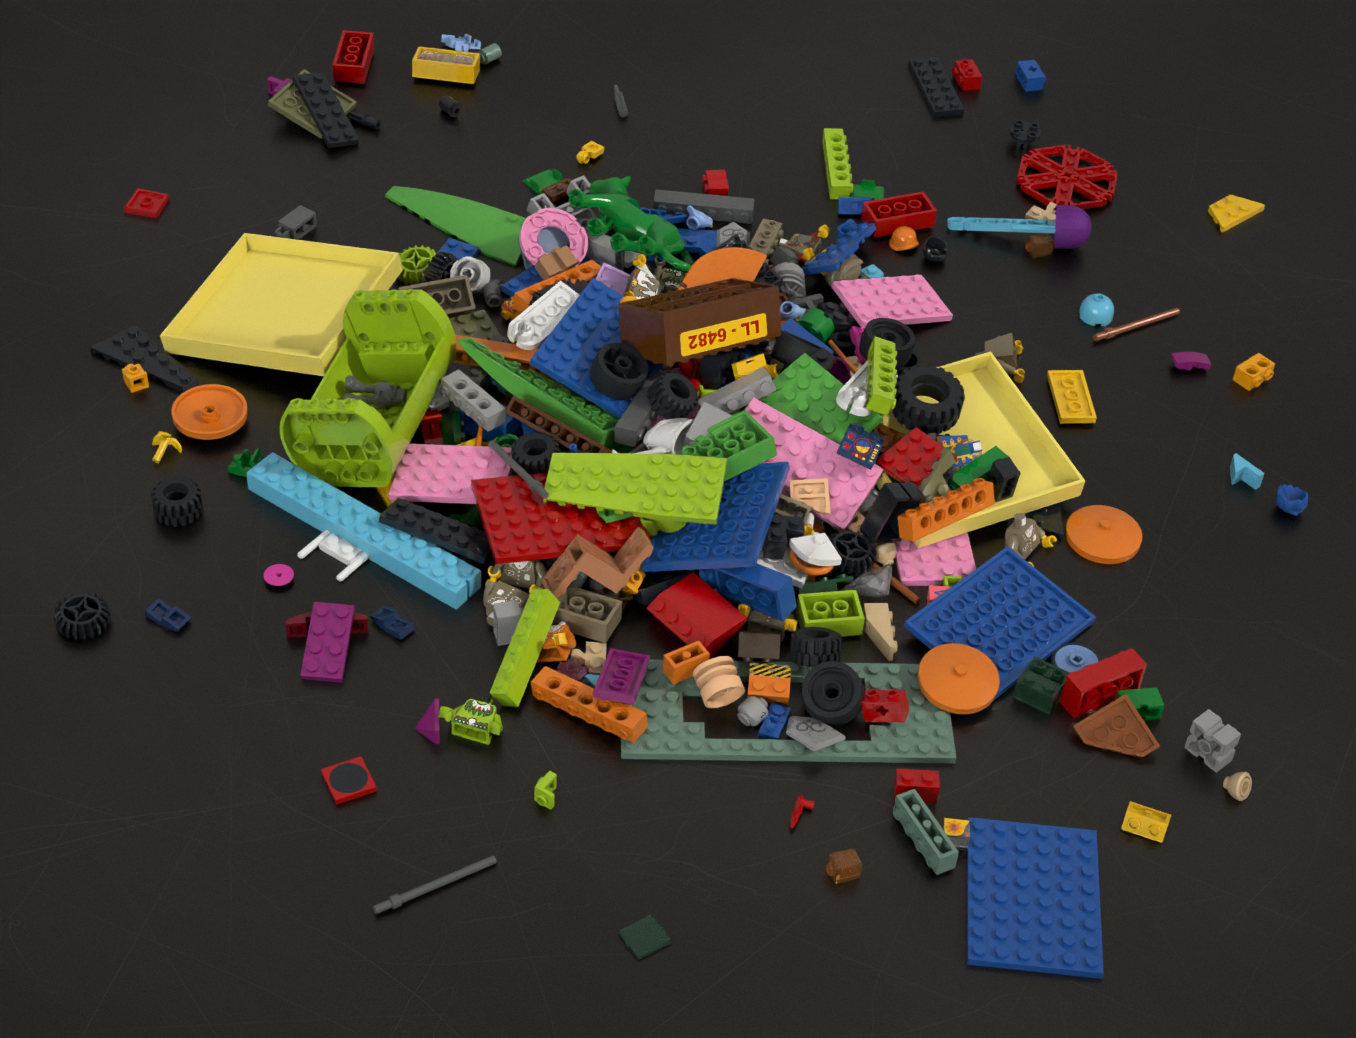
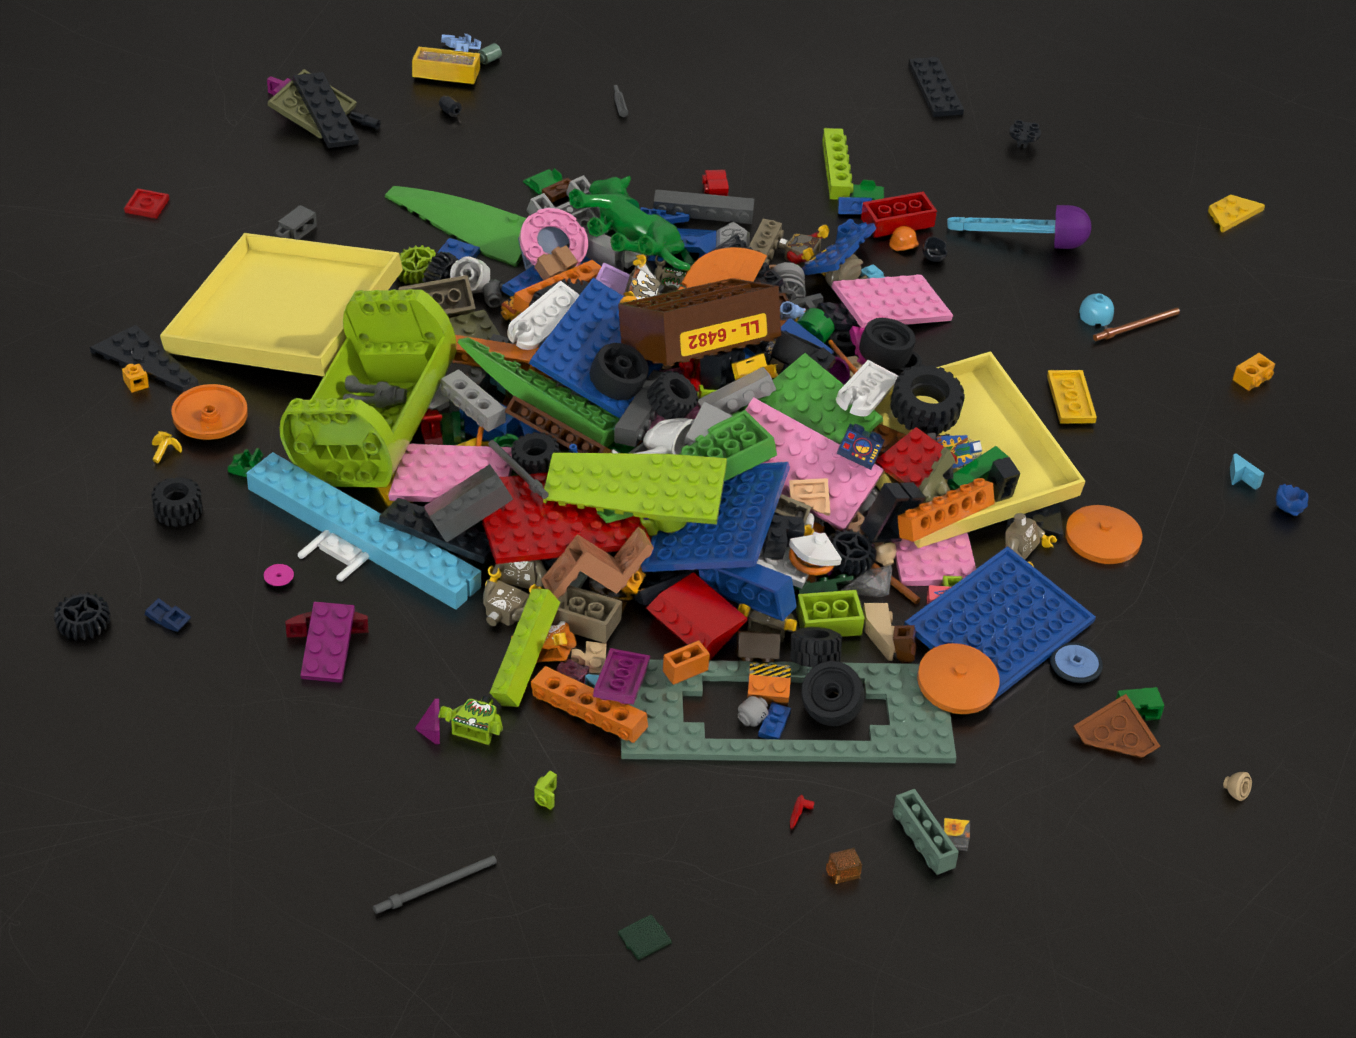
tile [321,756,377,805] -> none
red brick [332,30,374,84] -> none
dark blue slope [370,605,415,640] -> none
light grey brick [493,600,523,646] -> none
yellow plate [576,141,604,164] -> none
light blue animal [686,205,713,230] -> none
light nougat wheel [693,656,745,708] -> none
dark grey brick [770,246,801,266] -> none
light grey tile [786,716,845,751] -> none
red brick [861,689,910,723] -> none
lime brick [866,336,897,415] -> none
red brick [893,769,940,804] -> none
red brick [952,59,982,91] -> none
blue plate [967,817,1104,979] -> none
dark tan torso [975,333,1025,383] -> none
clear green slope [1013,656,1070,715] -> none
blue brick [1015,60,1046,92] -> none
red plate [1016,145,1118,209] -> none
tan plate [1025,202,1057,220] -> none
clear orange brick [1026,233,1054,258] -> none
red brick [1060,648,1147,719] -> none
yellow bracket [1121,801,1171,843] -> none
magenta slope [1170,352,1212,371] -> none
light grey brick [1184,709,1241,773] -> none
none -> dark grey slope [424,464,513,543]
none -> reddish brown leg [893,625,916,663]

